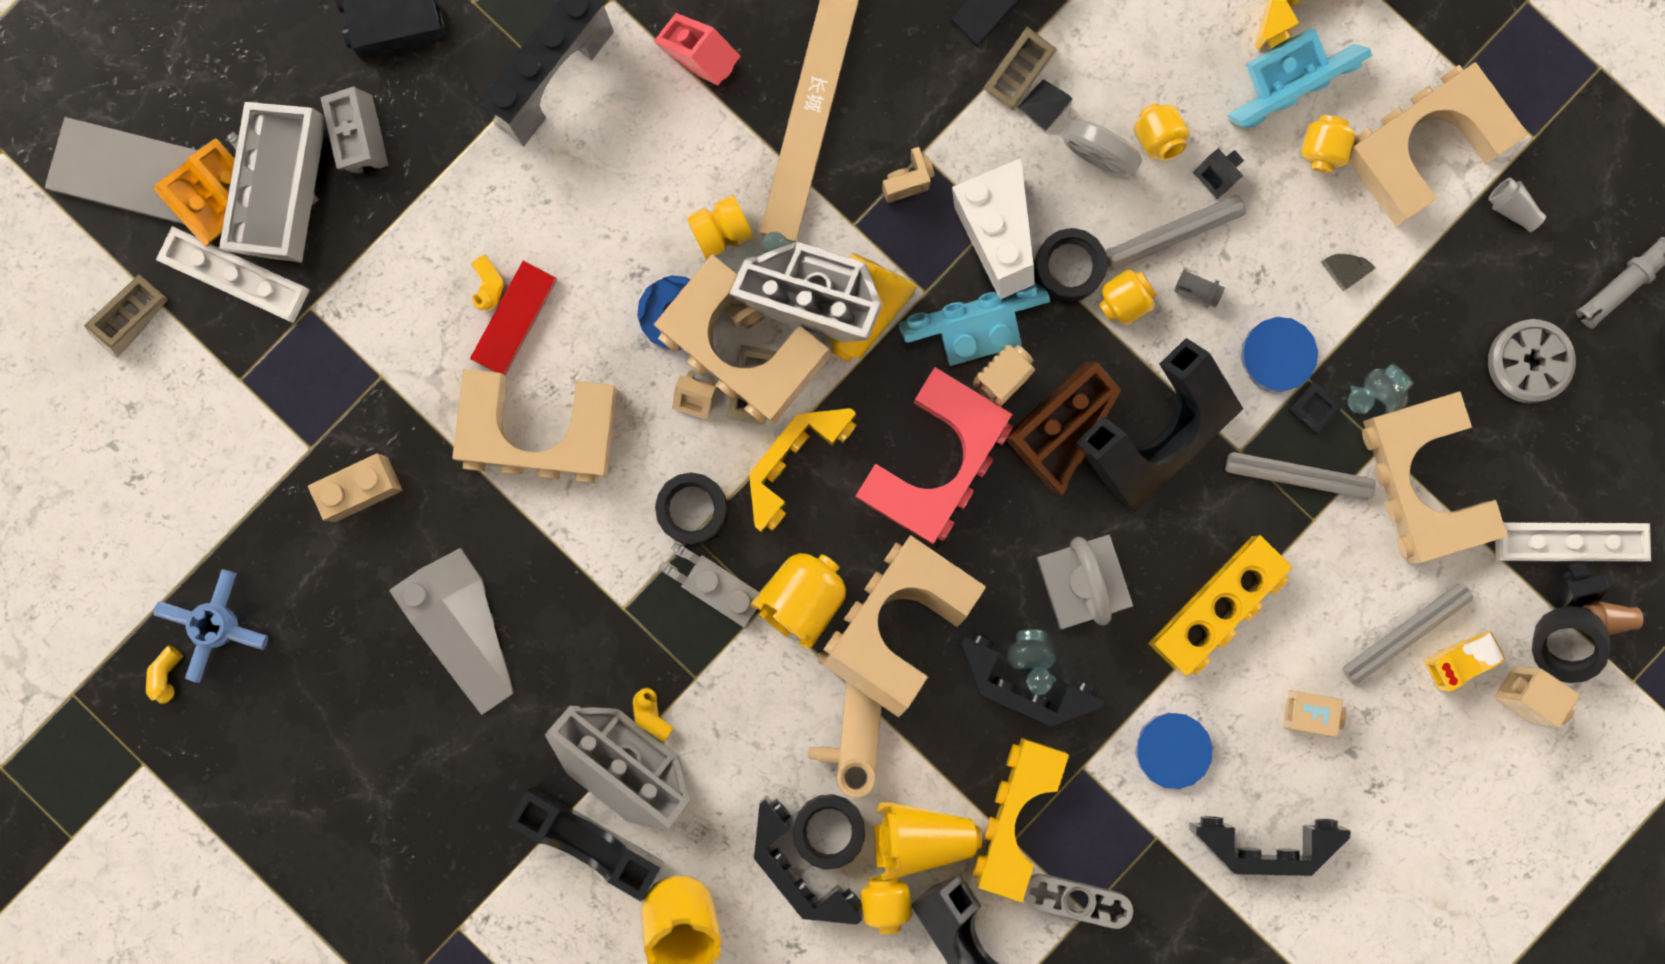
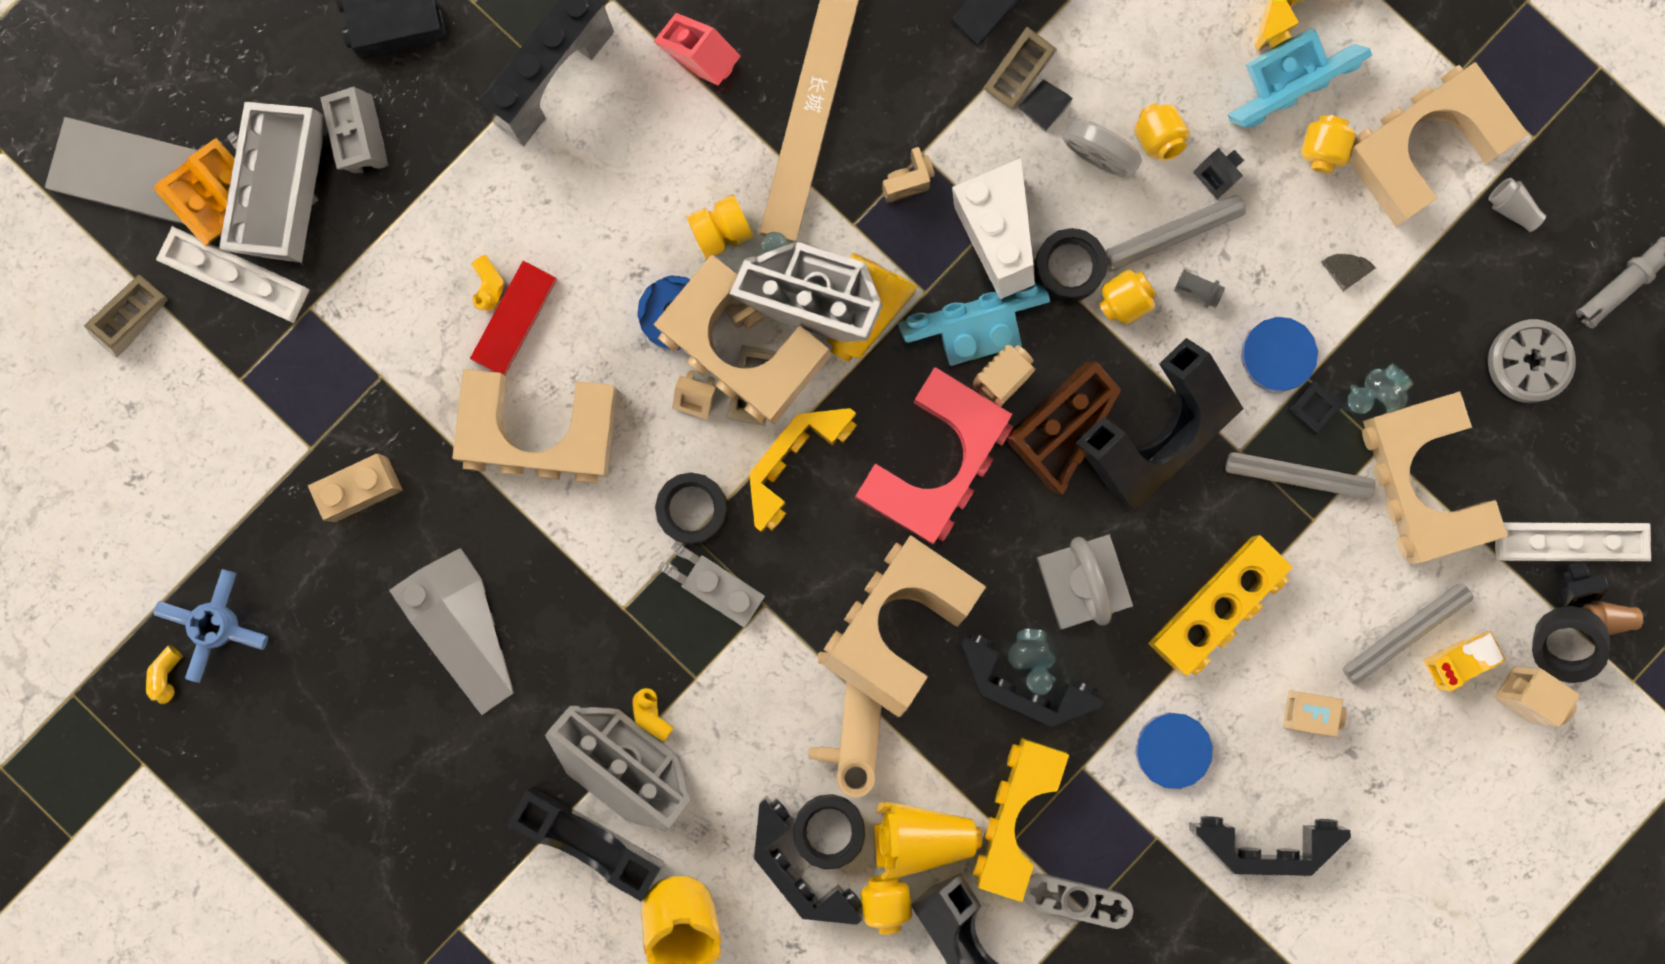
yellow cylinder [750,553,846,650] -> none

